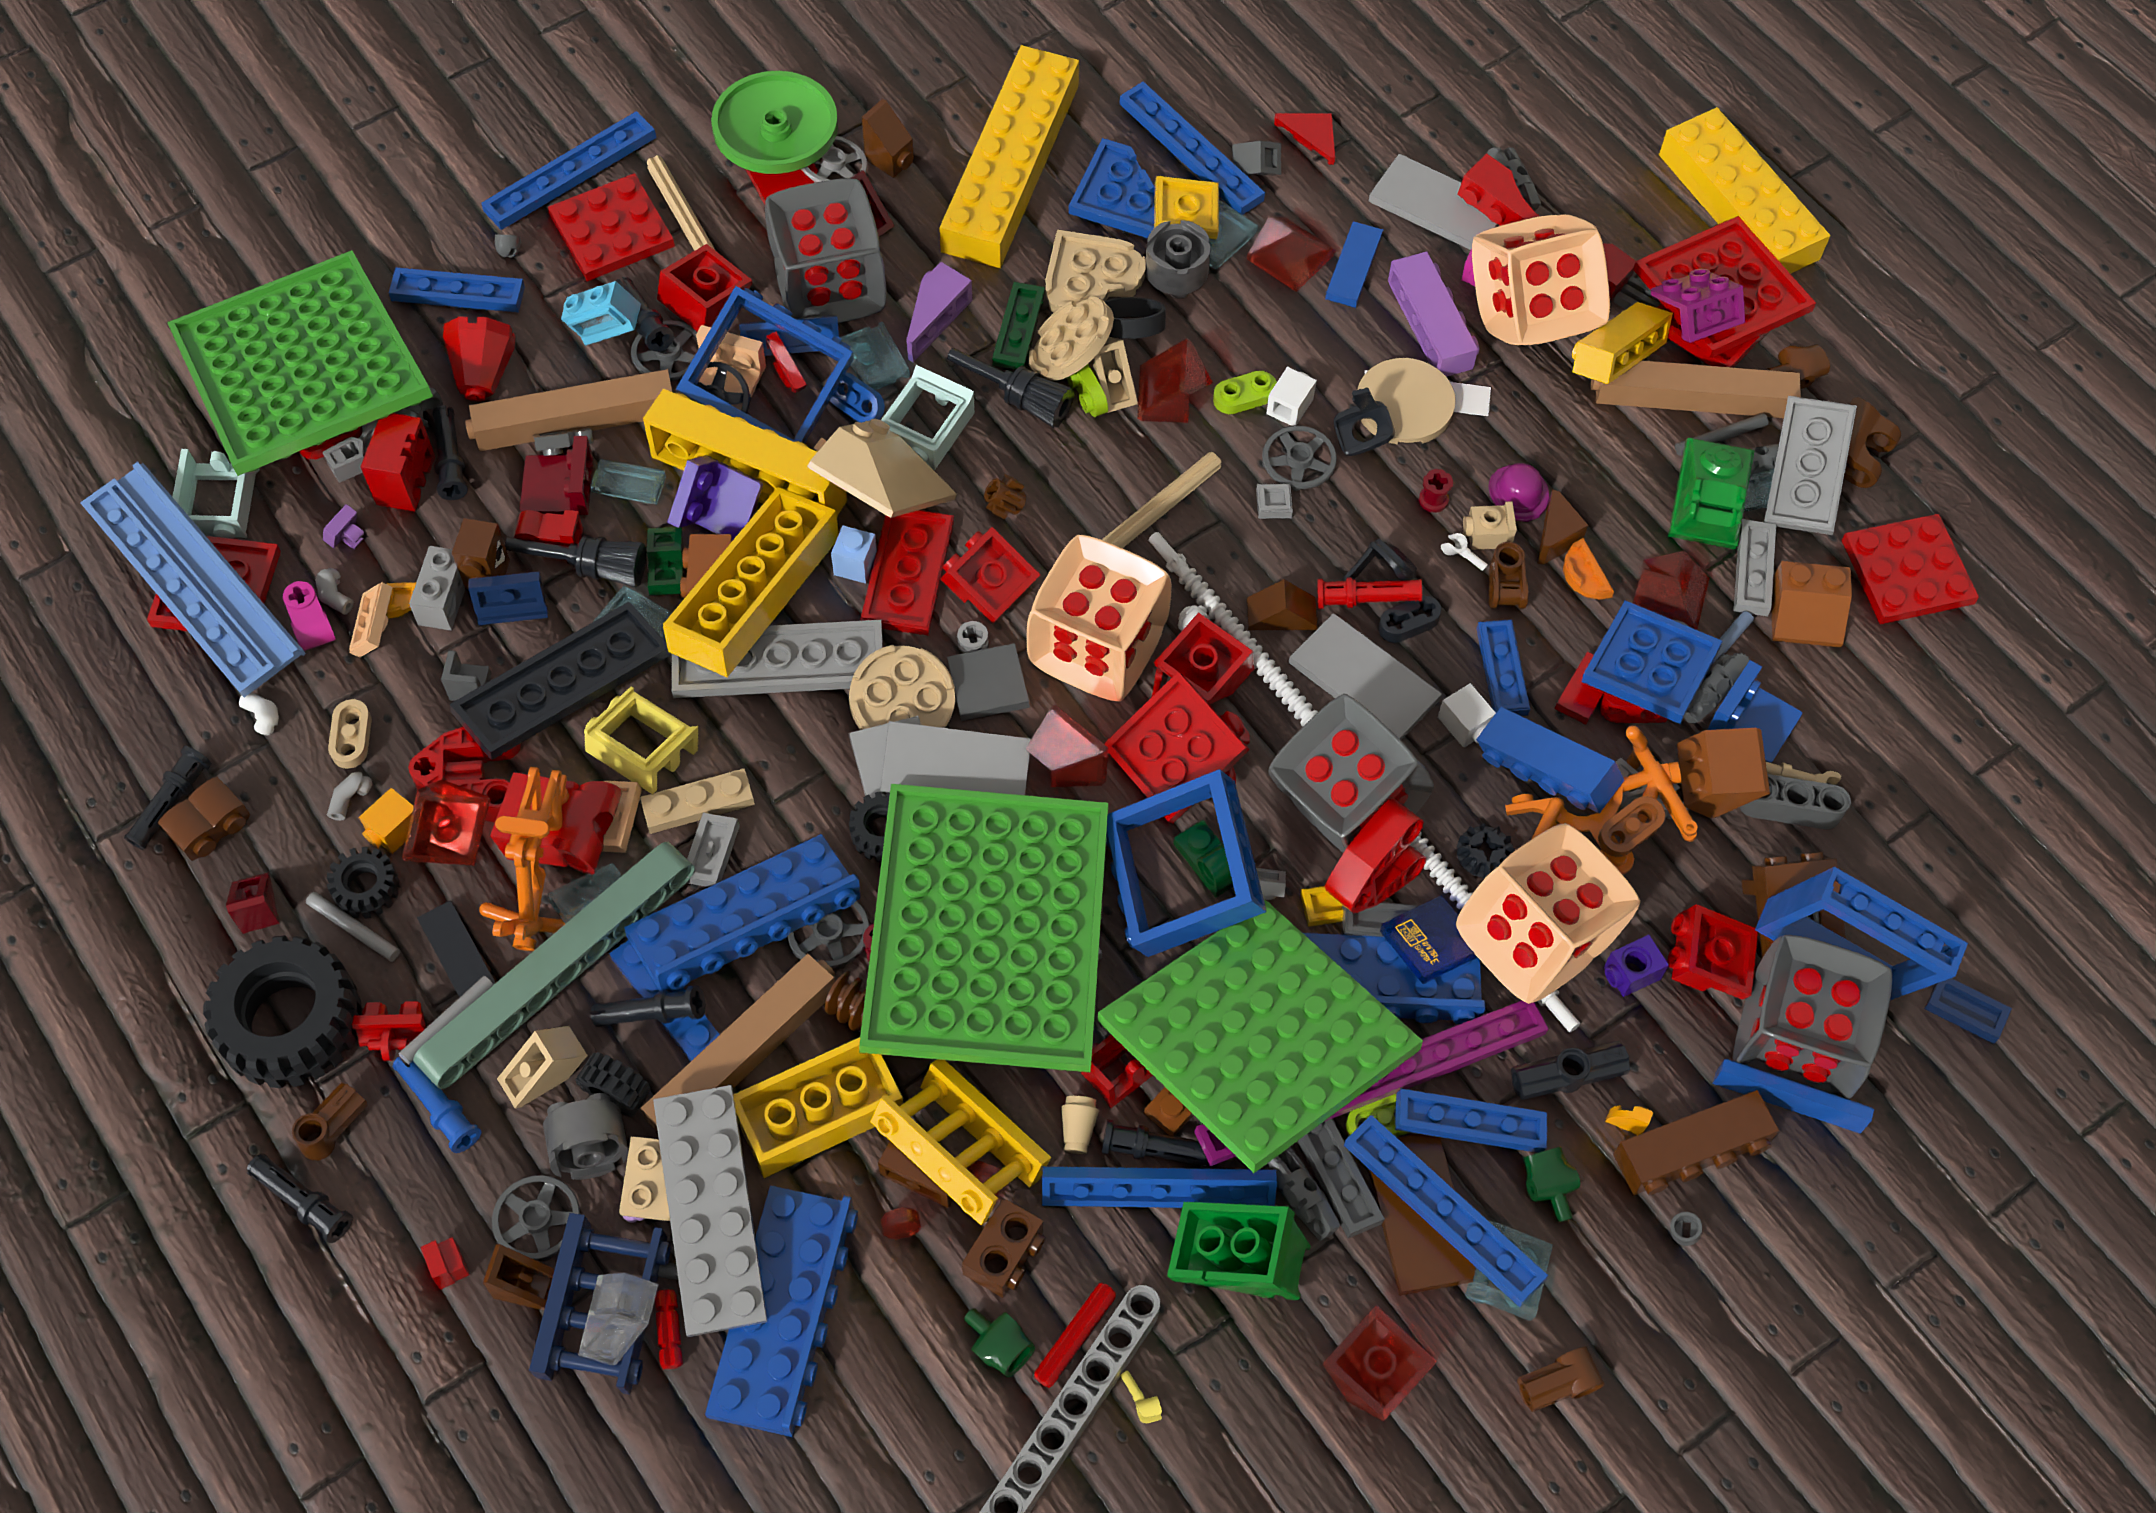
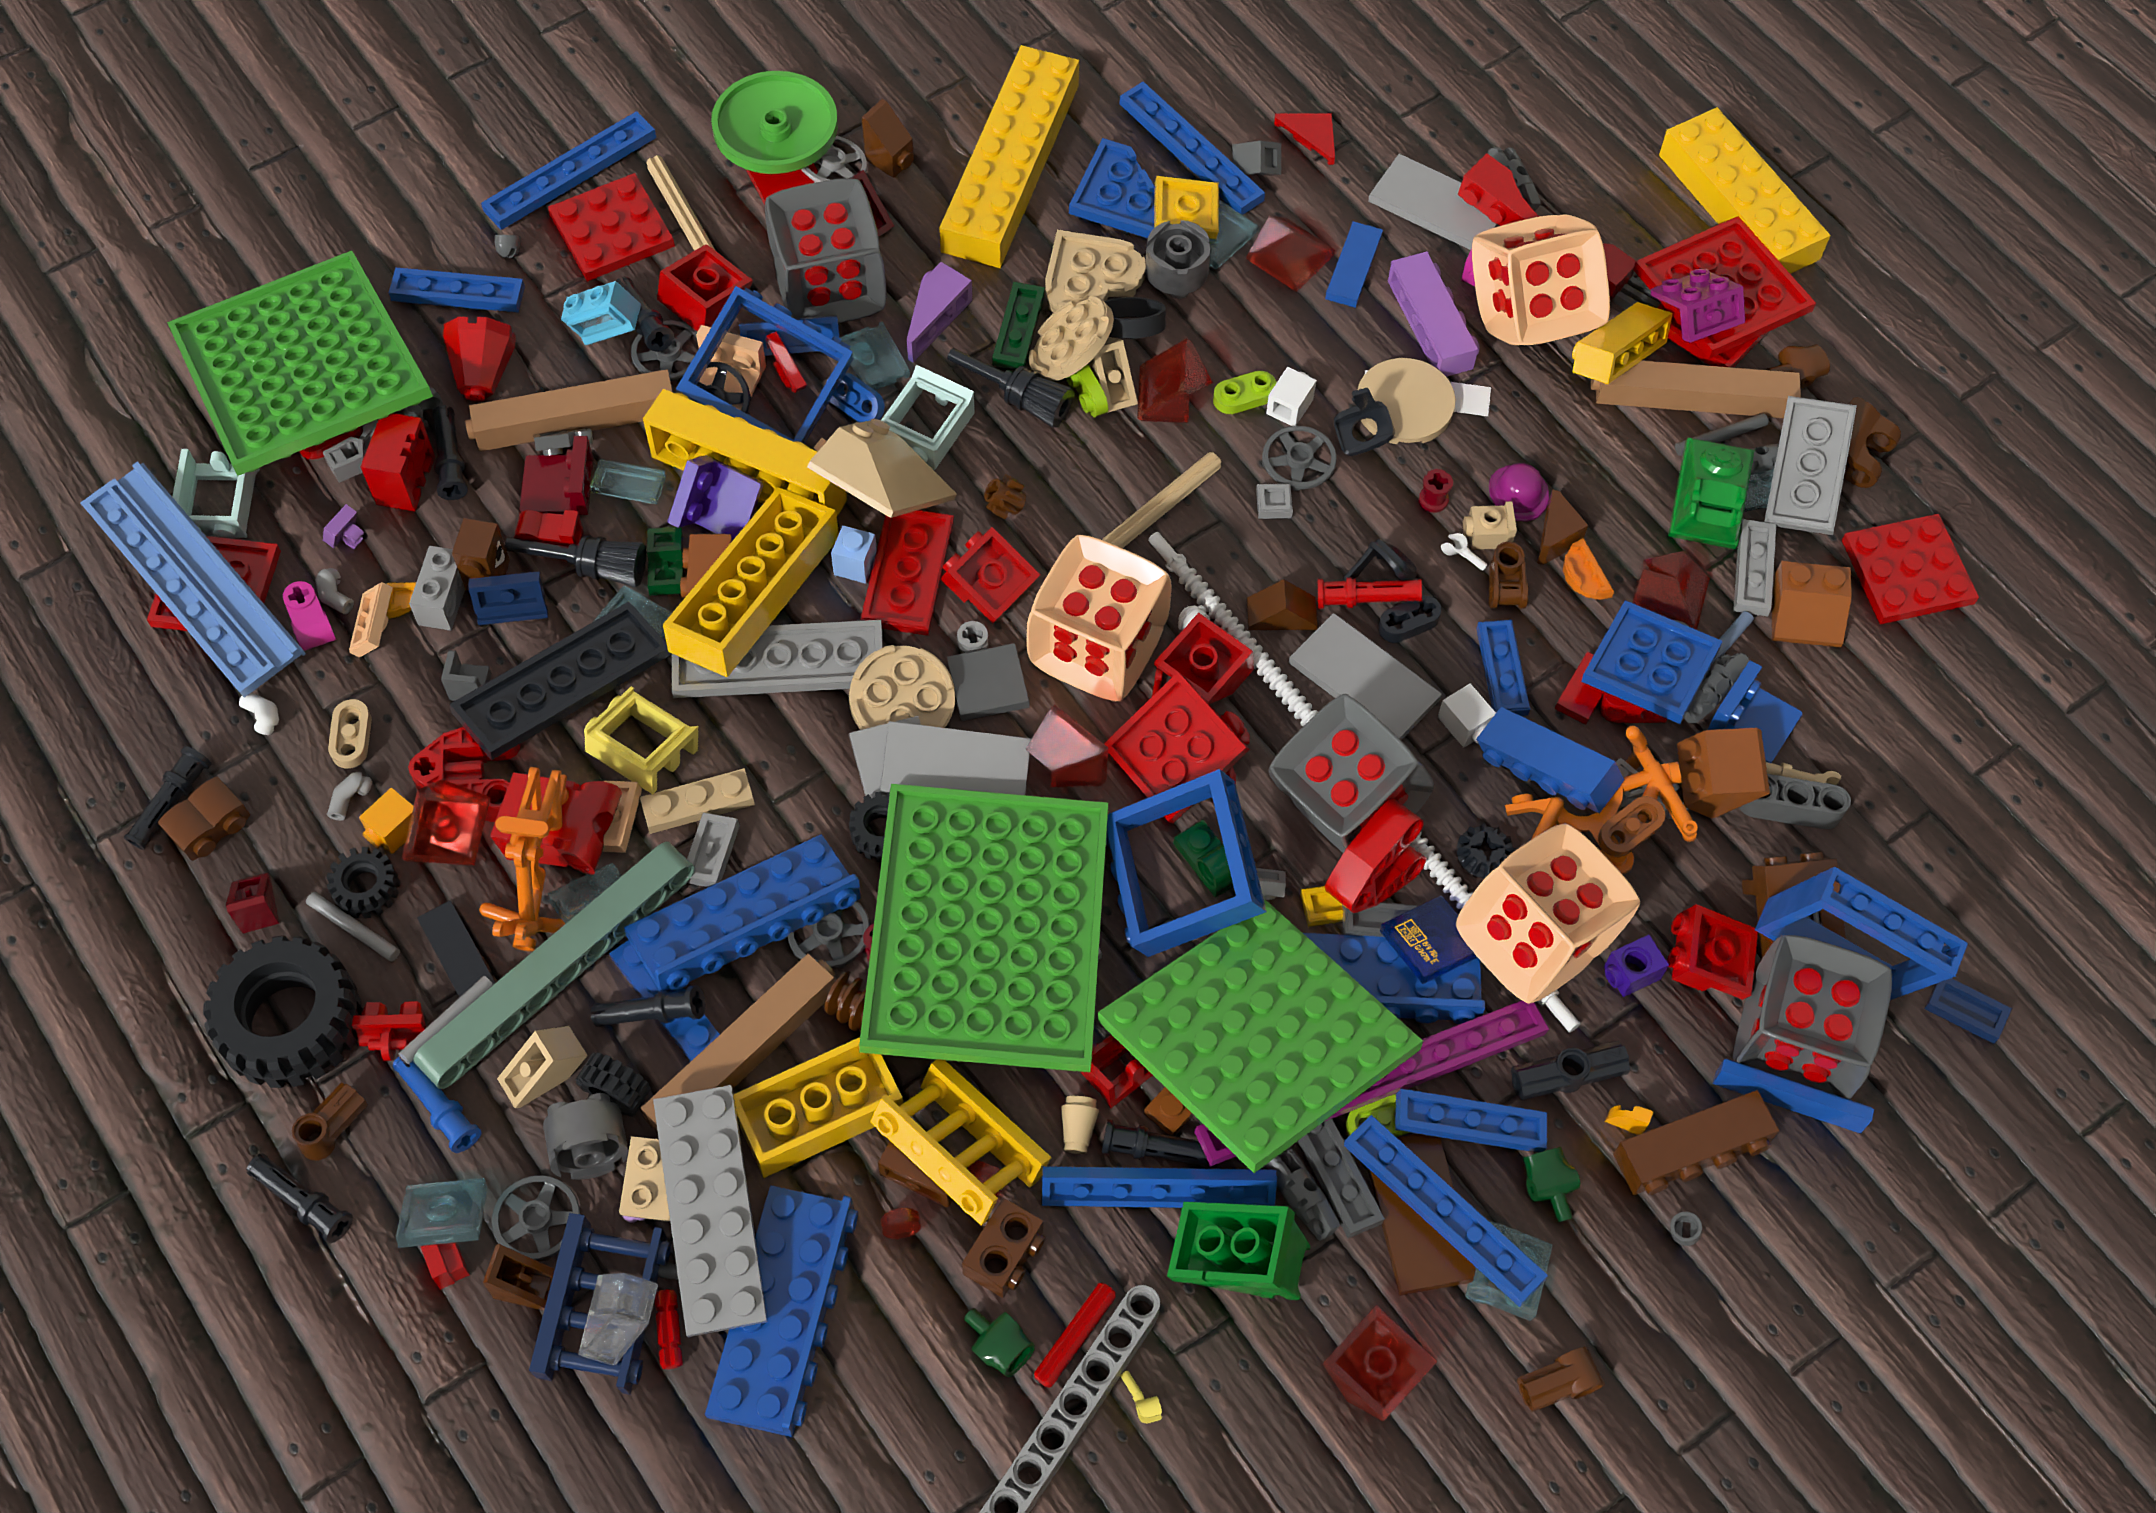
none -> clear light blue tile [396,1178,487,1248]

